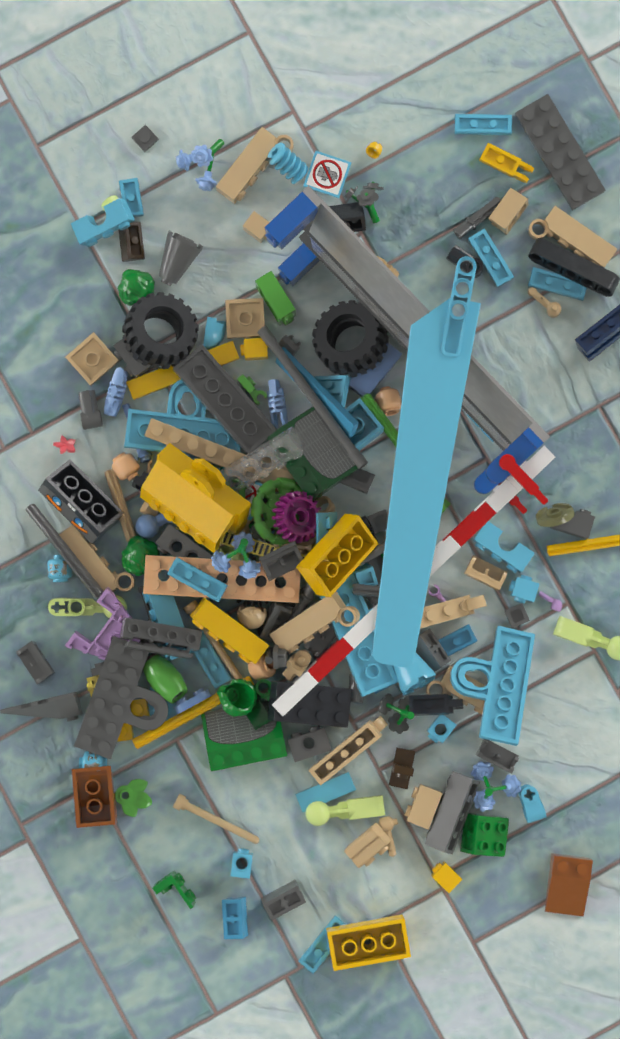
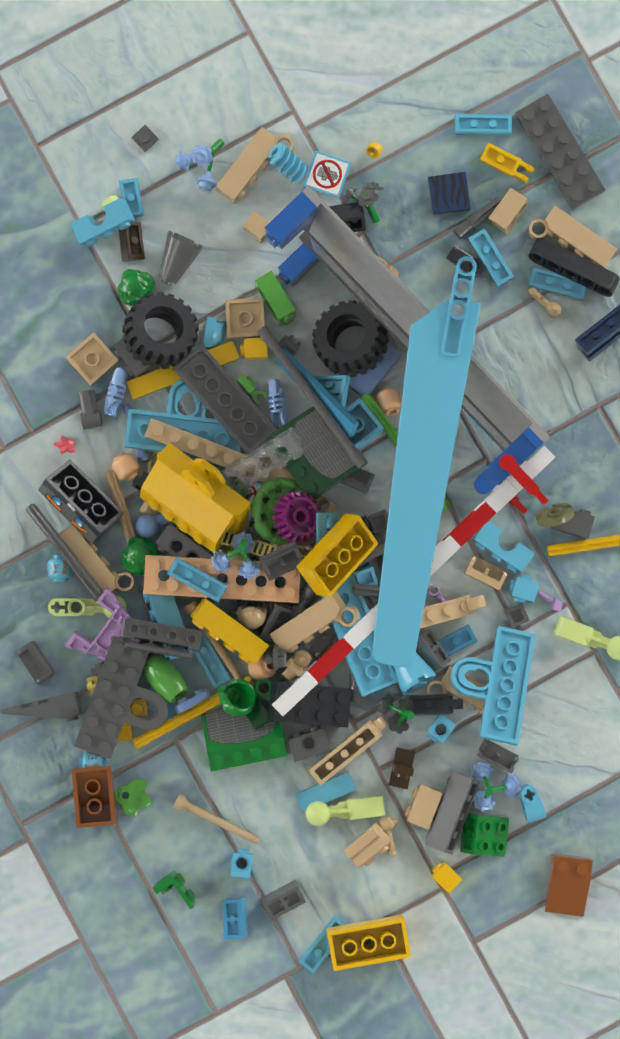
none -> dark blue tile [428,172,471,215]

